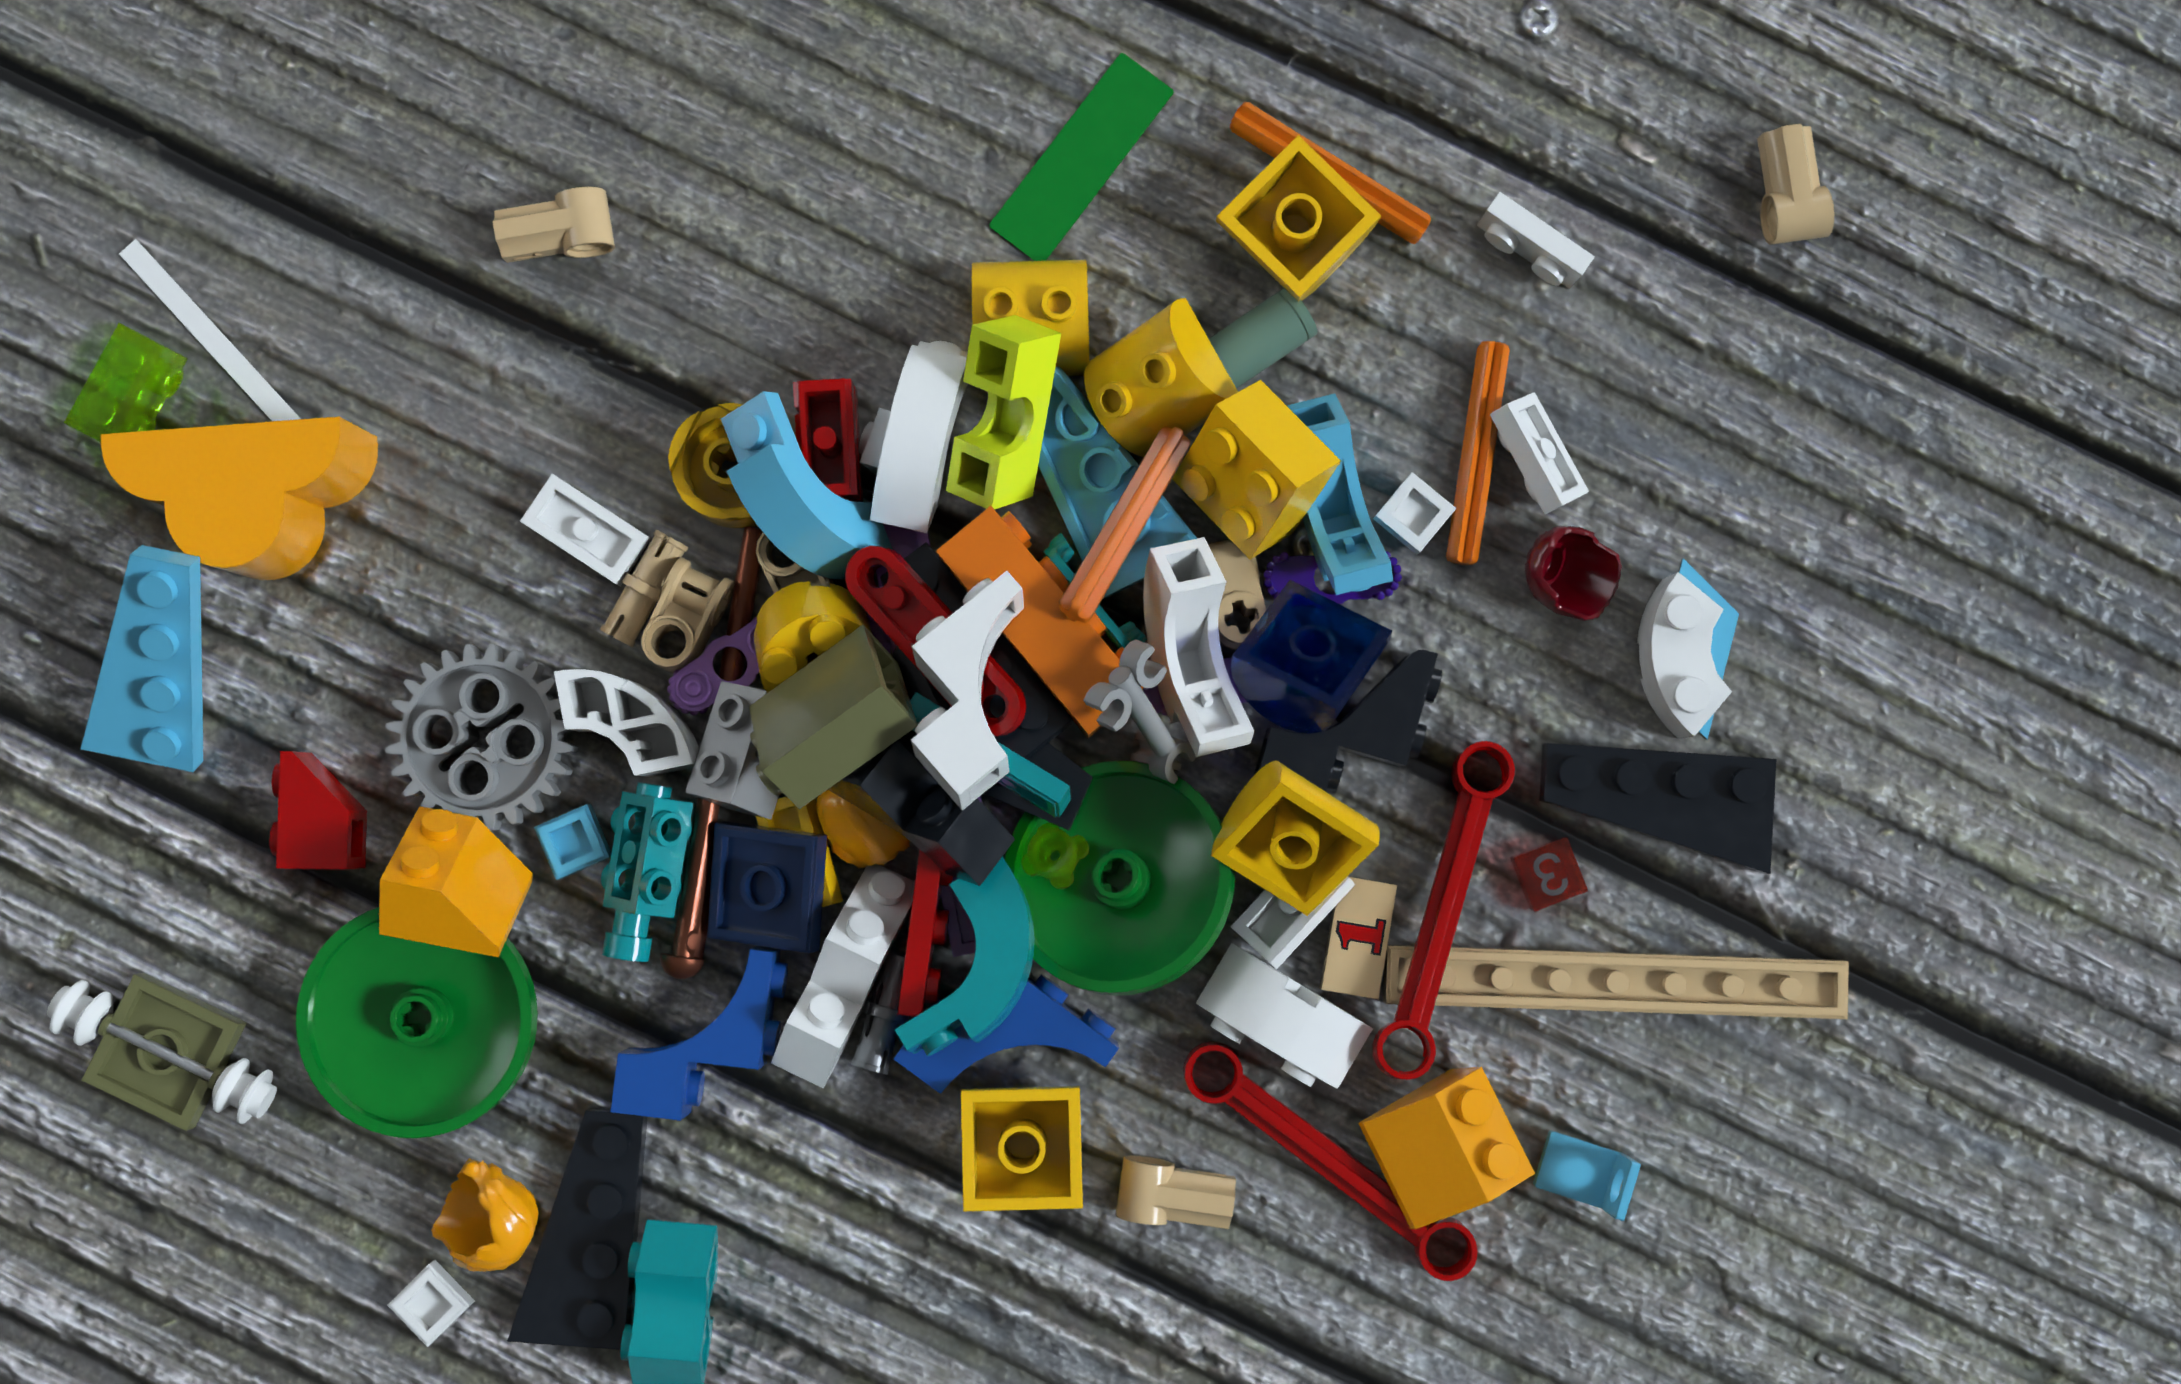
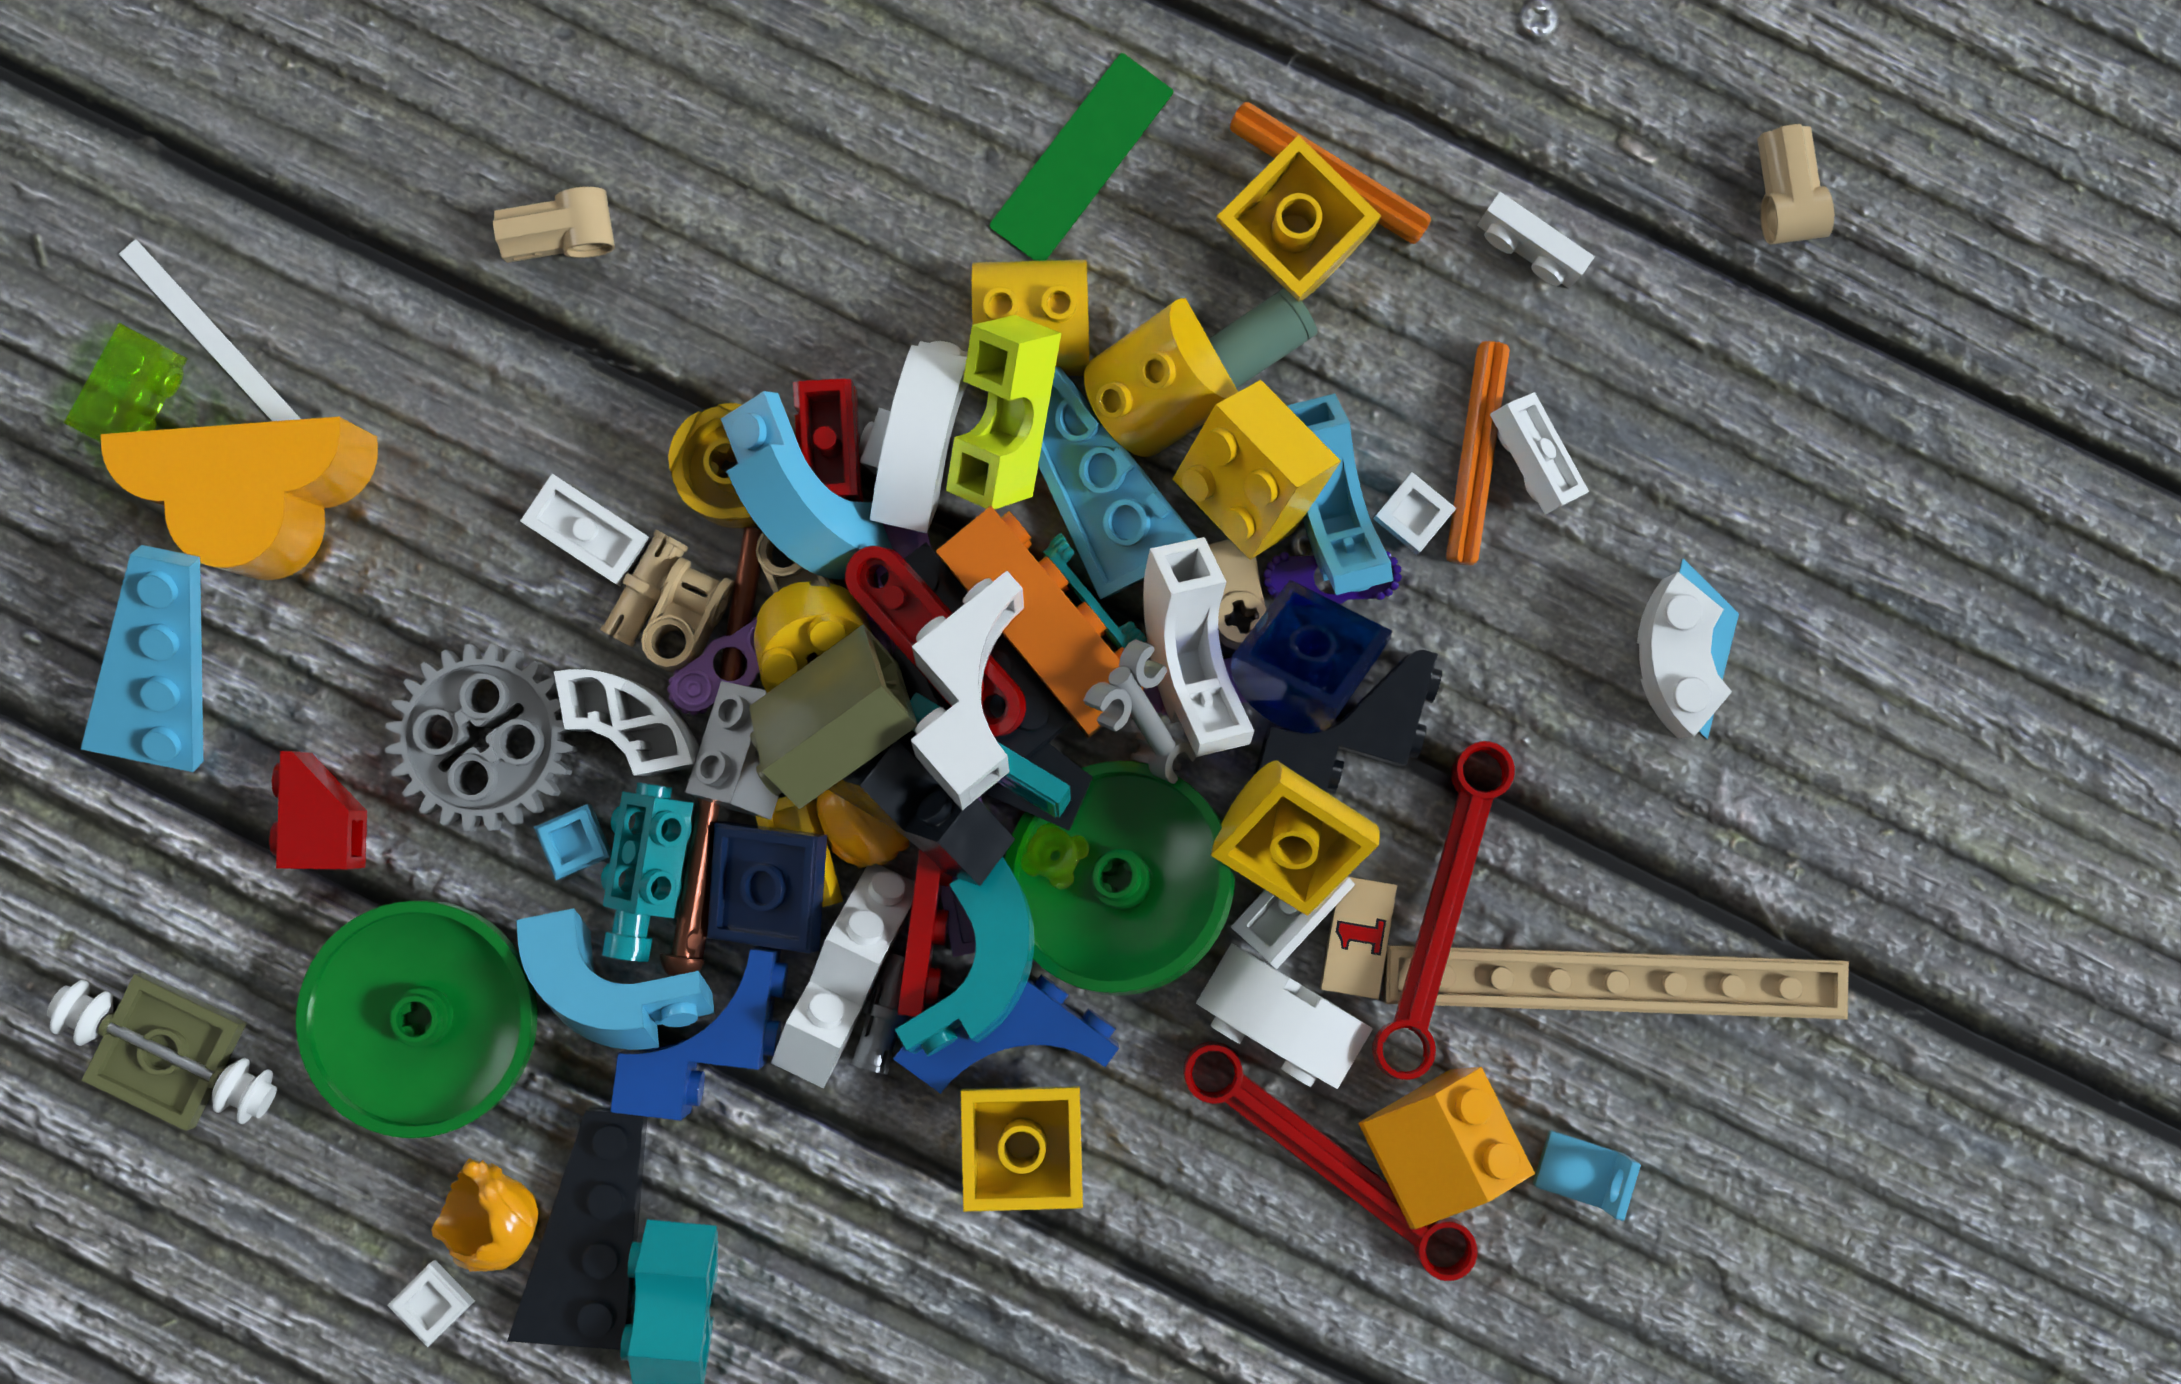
light orange slope [379,806,533,957] -> none
orange axle [1059,427,1190,623] -> none
tan piece [1115,1155,1236,1229] -> none
clear red tile [1510,837,1588,912] -> none
dark red hair [1525,526,1622,621] -> none
black wing [1539,743,1777,874] -> none
none -> medium azure arch [516,908,715,1050]

